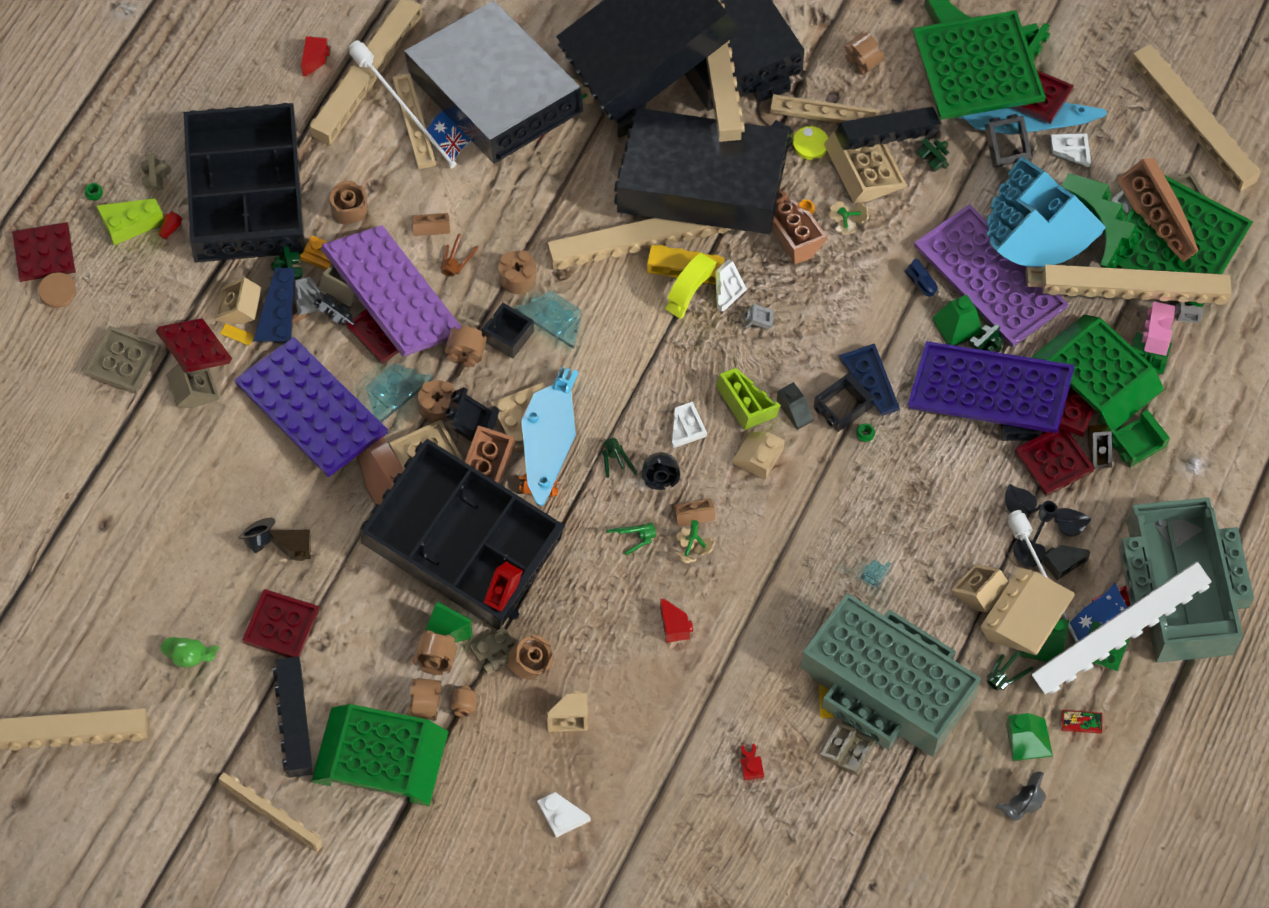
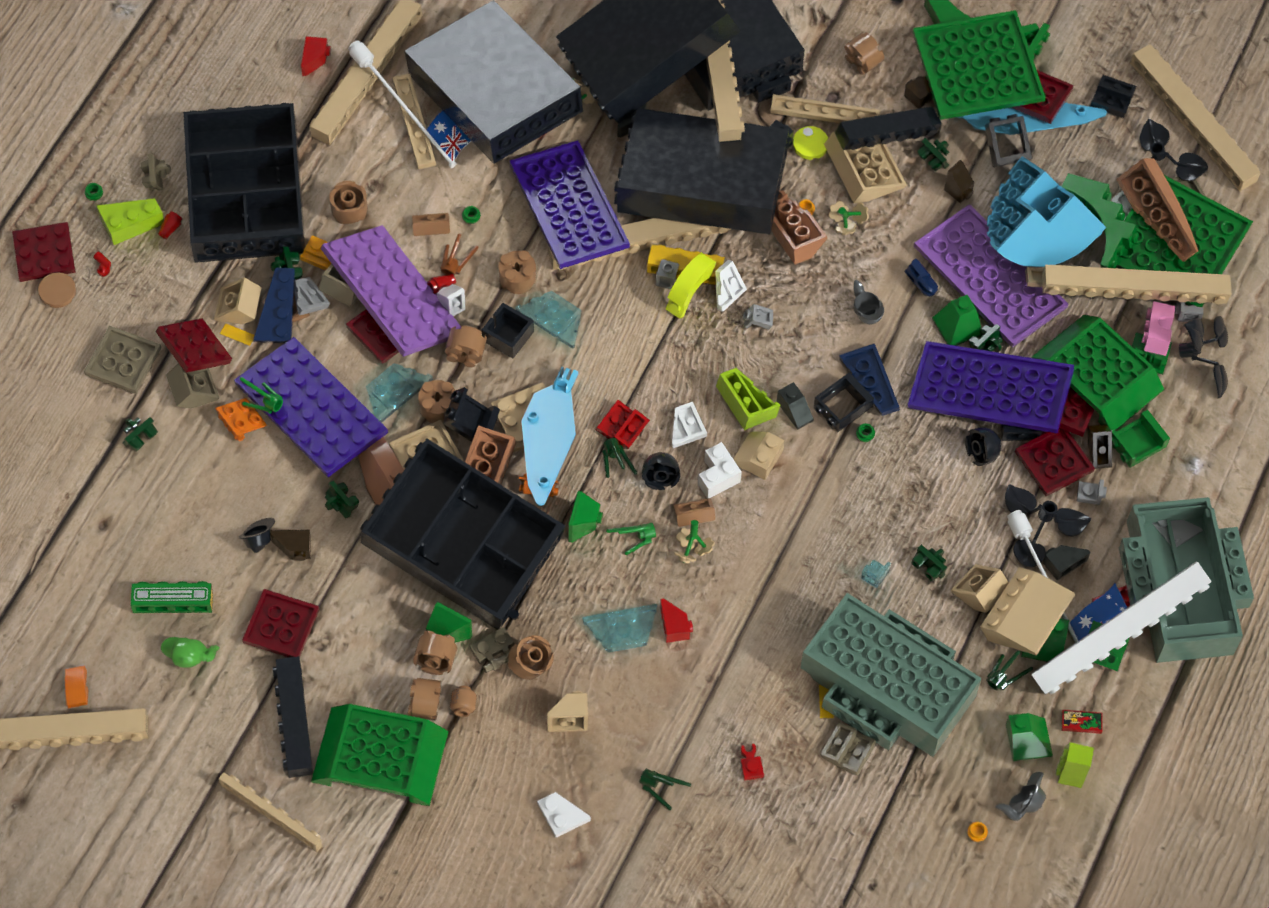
black hinge [313,291,354,325] -> none
red slope [484,562,523,611] -> none
white wing [1050,134,1091,167] -> none
none -> orange slope [65,665,88,708]
none -> red arm [93,251,111,277]
none -> dark green hips [122,417,158,452]
none -> green brick [130,581,213,613]
none -> orange hinge [215,398,267,441]
none -> green plant [240,377,283,414]
none -> dark green hips [325,480,359,519]
none -> red cone [427,274,456,295]
none -> white slope [437,284,465,316]
none -> green plate [462,206,481,224]
none -> dark purple plate [510,140,630,269]
none -> green slope [568,491,603,542]
none -> clear light blue wing [582,604,657,653]
none -> red slope [595,400,650,449]
none -> dark green plant [639,768,691,810]
none -> light grey bracket [656,259,679,289]
none -> white brick [698,442,742,499]
none -> dark grey hair [854,280,884,325]
none -> dark brown slope [904,76,933,109]
none -> dark green hips [911,544,947,581]
none -> dark brown slope [944,160,974,203]
none -> black cylinder [965,427,1002,466]
none -> light orange plate [967,822,988,842]
none -> lime wedge [1055,742,1094,788]
none -> light grey bracket [1077,479,1107,505]
none -> black slope [1090,75,1137,118]
none -> black plant [1140,118,1208,181]
none -> black plant [1179,316,1228,399]

